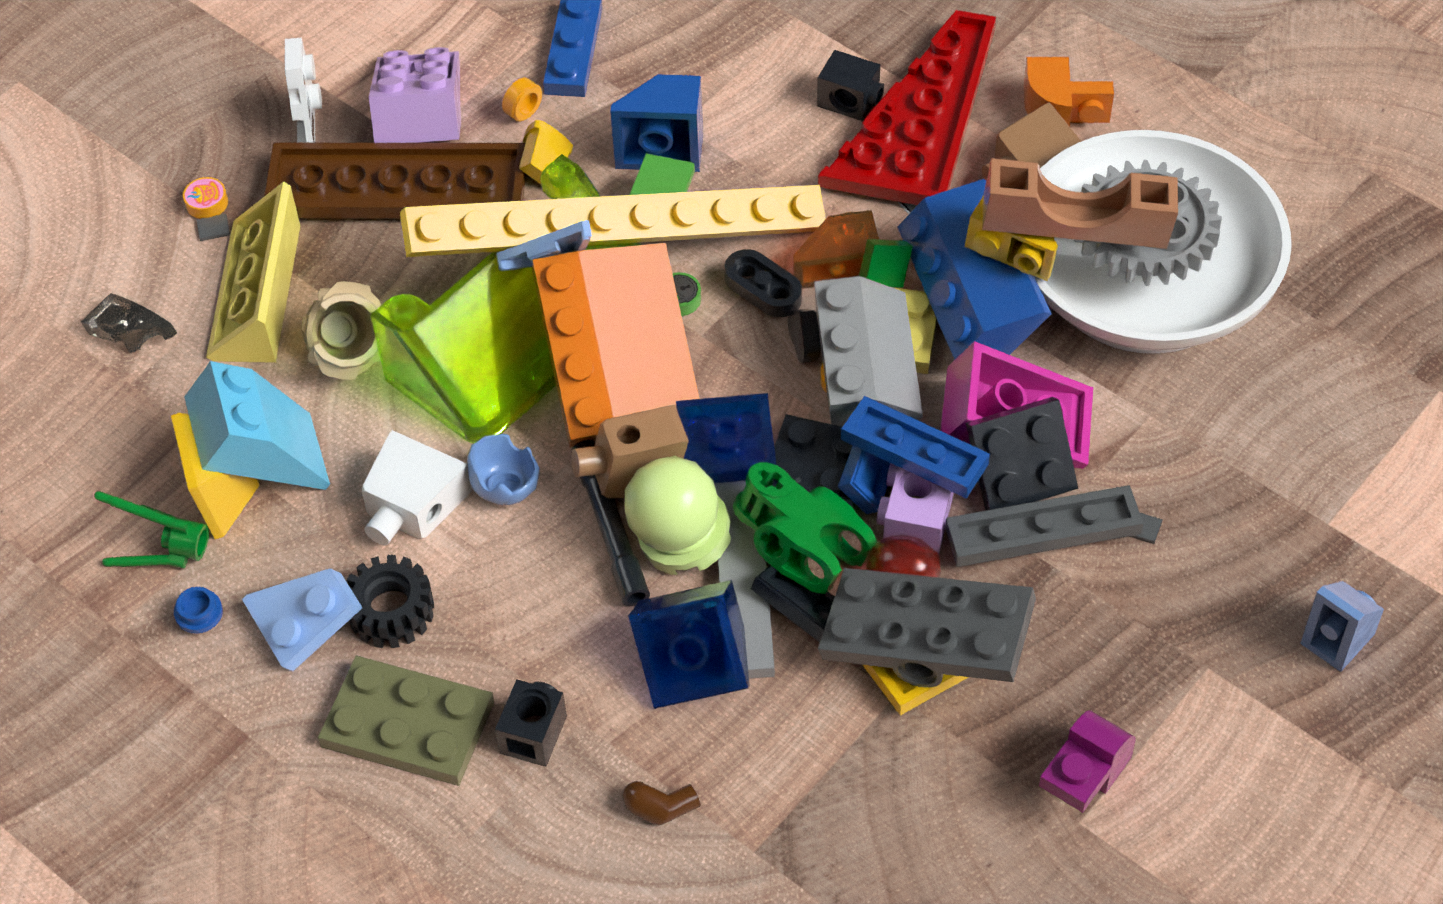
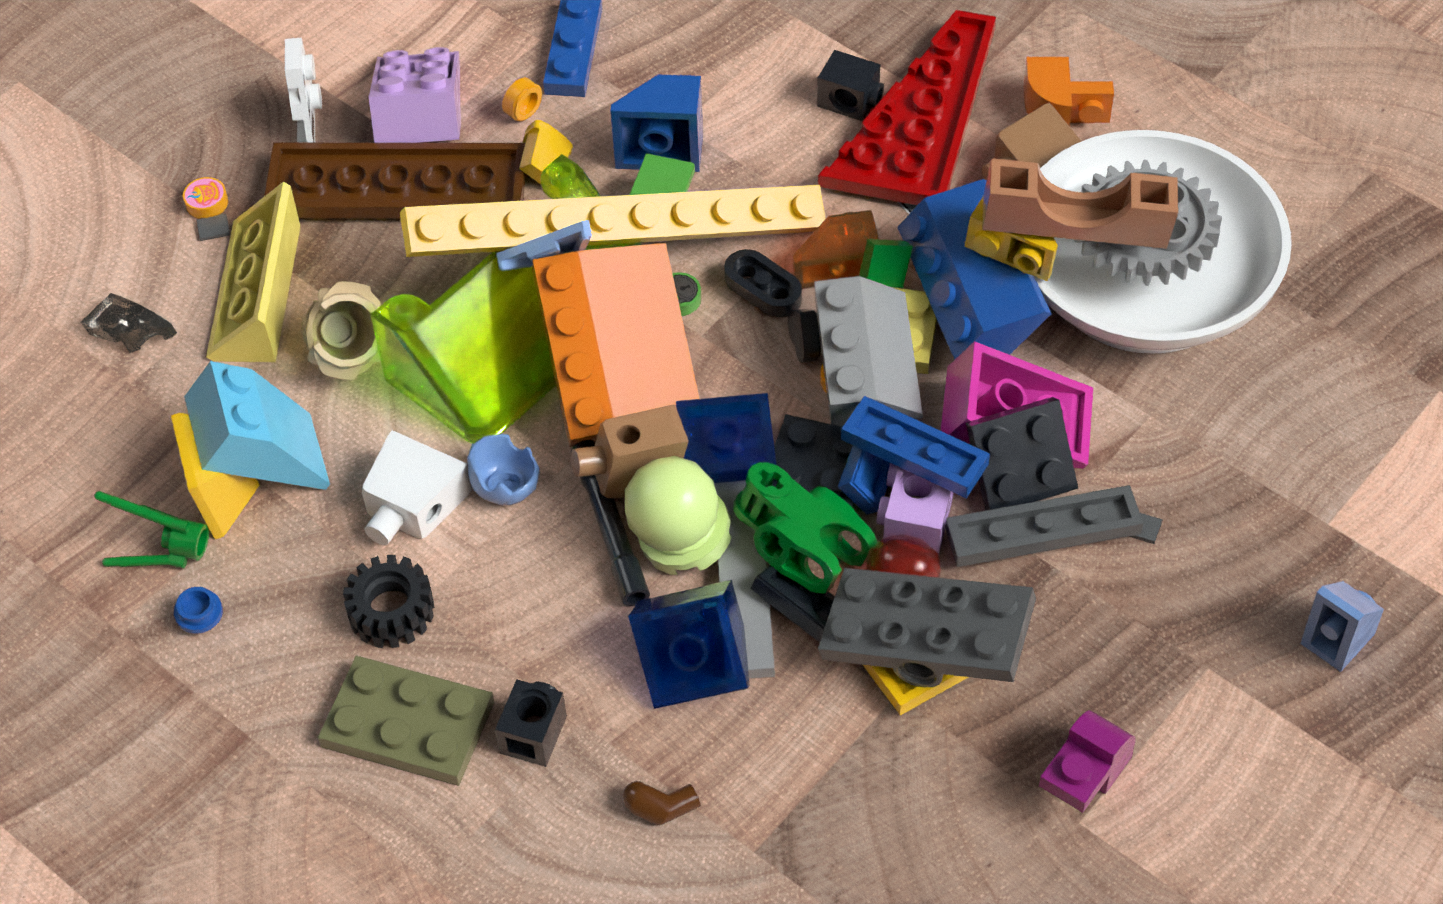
light blue wing [242,568,362,671] -> none

